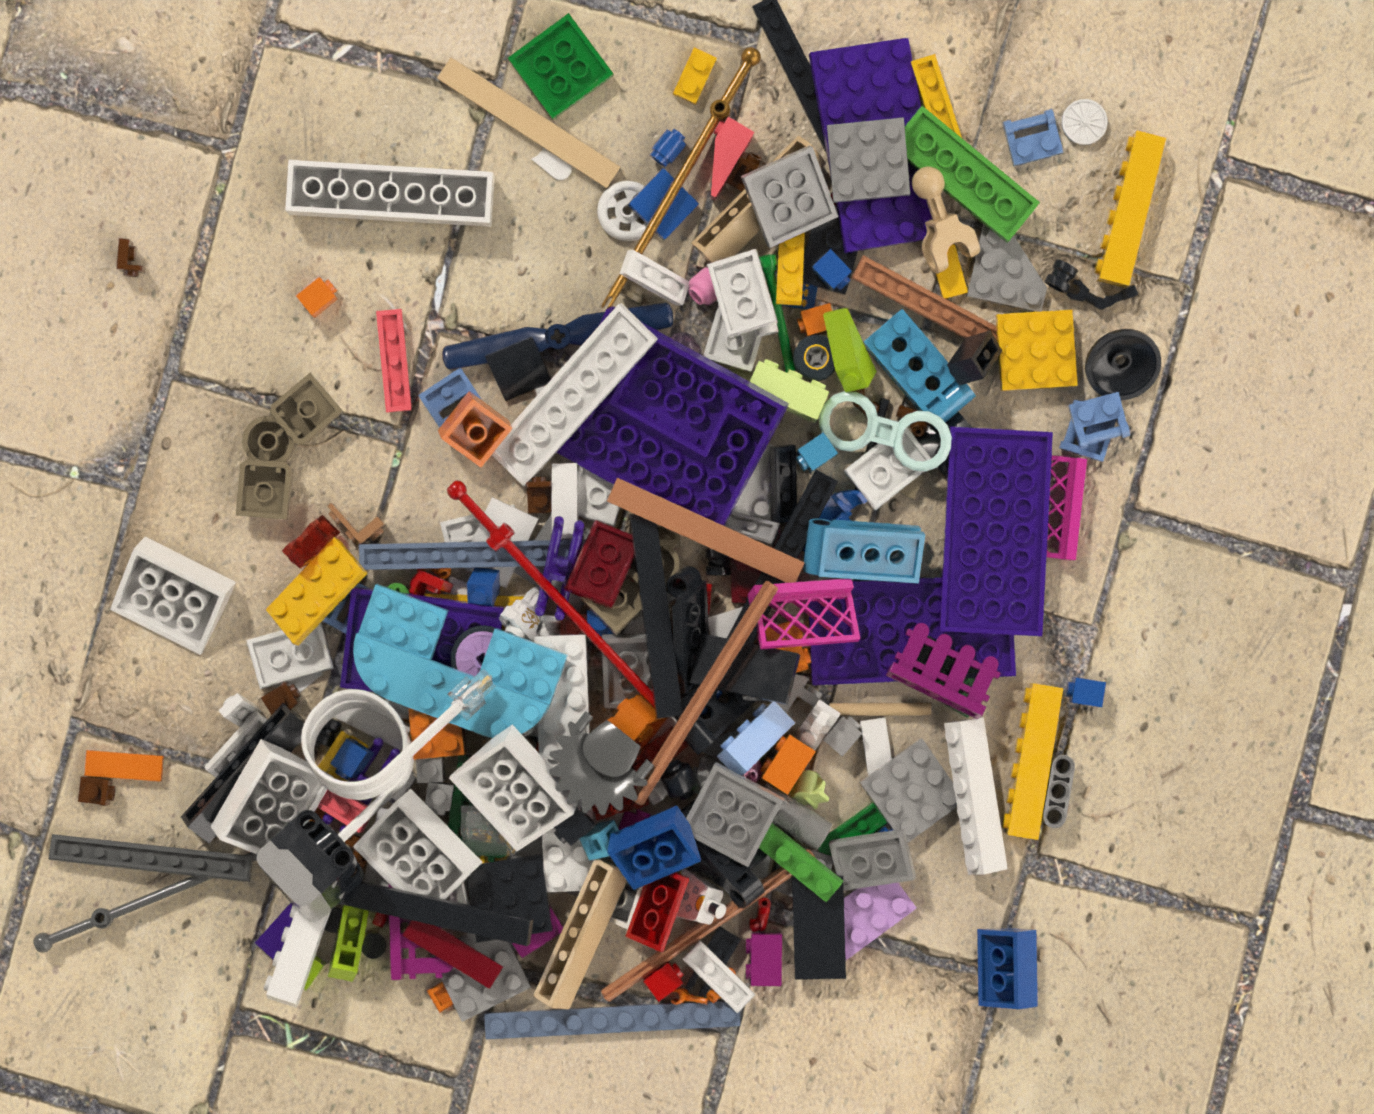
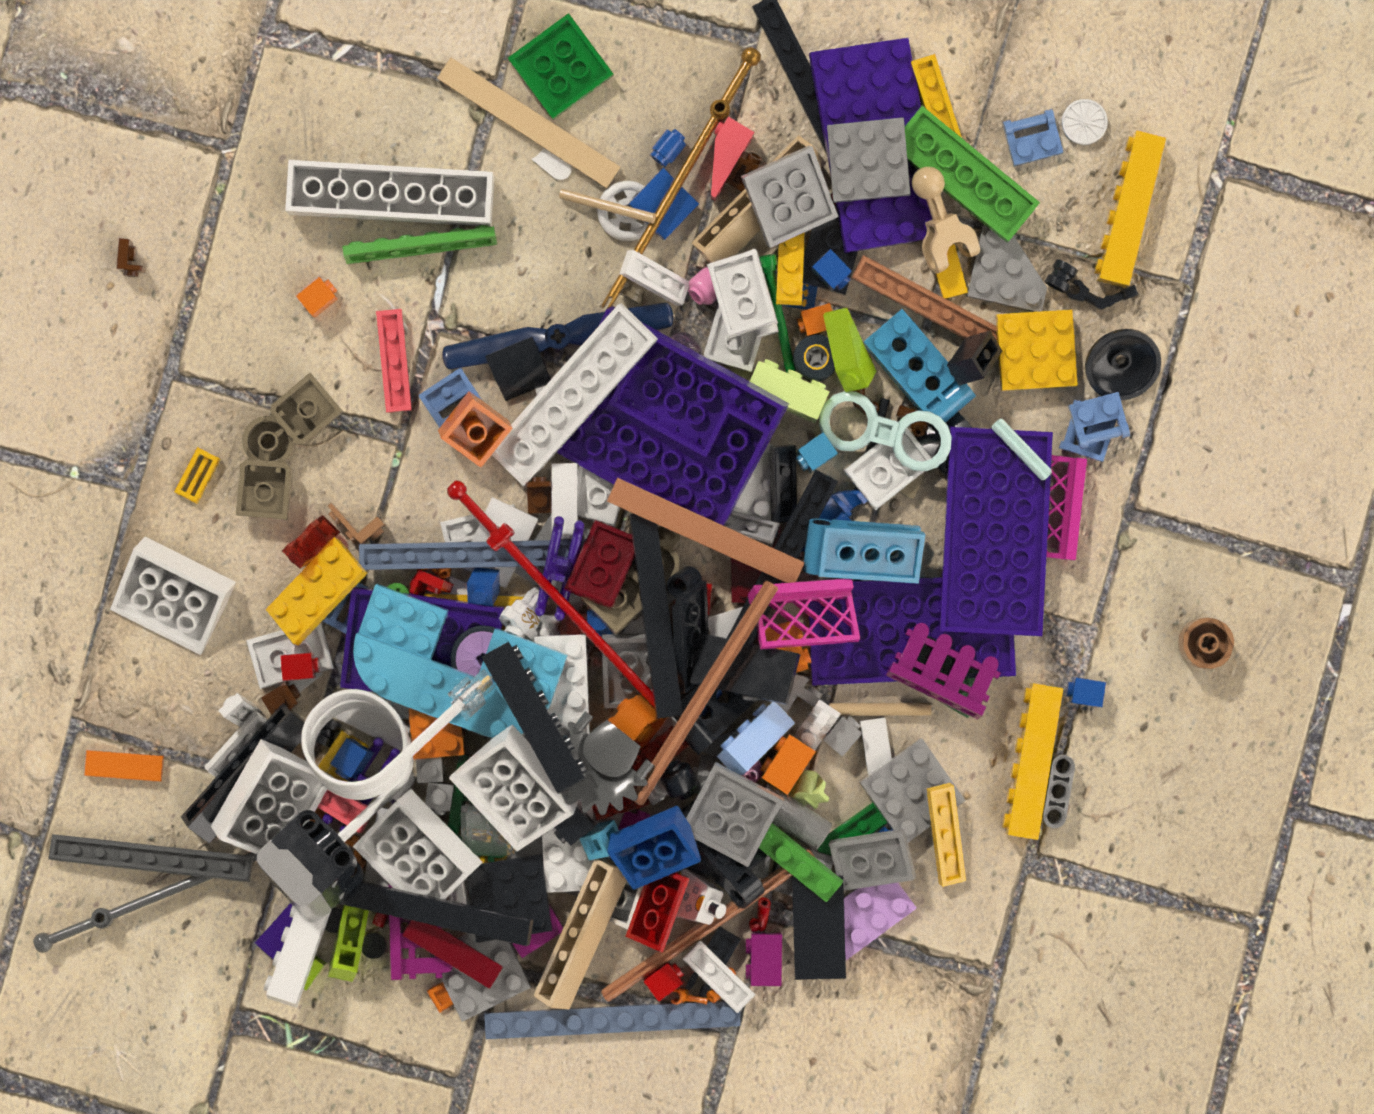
reddish brown bracket [78,776,116,806] -> none
yellow plate [673,47,717,105] -> none
black wheel [705,549,731,575] -> none
white brick [944,717,1008,875] -> none
blue slope [977,928,1038,1010] -> none
none -> yellow tile [174,447,221,504]
none -> red brick [280,653,320,681]
none -> bright green plate [342,225,497,264]
none -> black brick [481,641,587,794]
none -> tan bar [559,189,656,224]
none -> yellow plate [926,783,966,887]
none -> light aqua axle [992,419,1052,480]
none -> medium nougat brick [1178,618,1234,669]

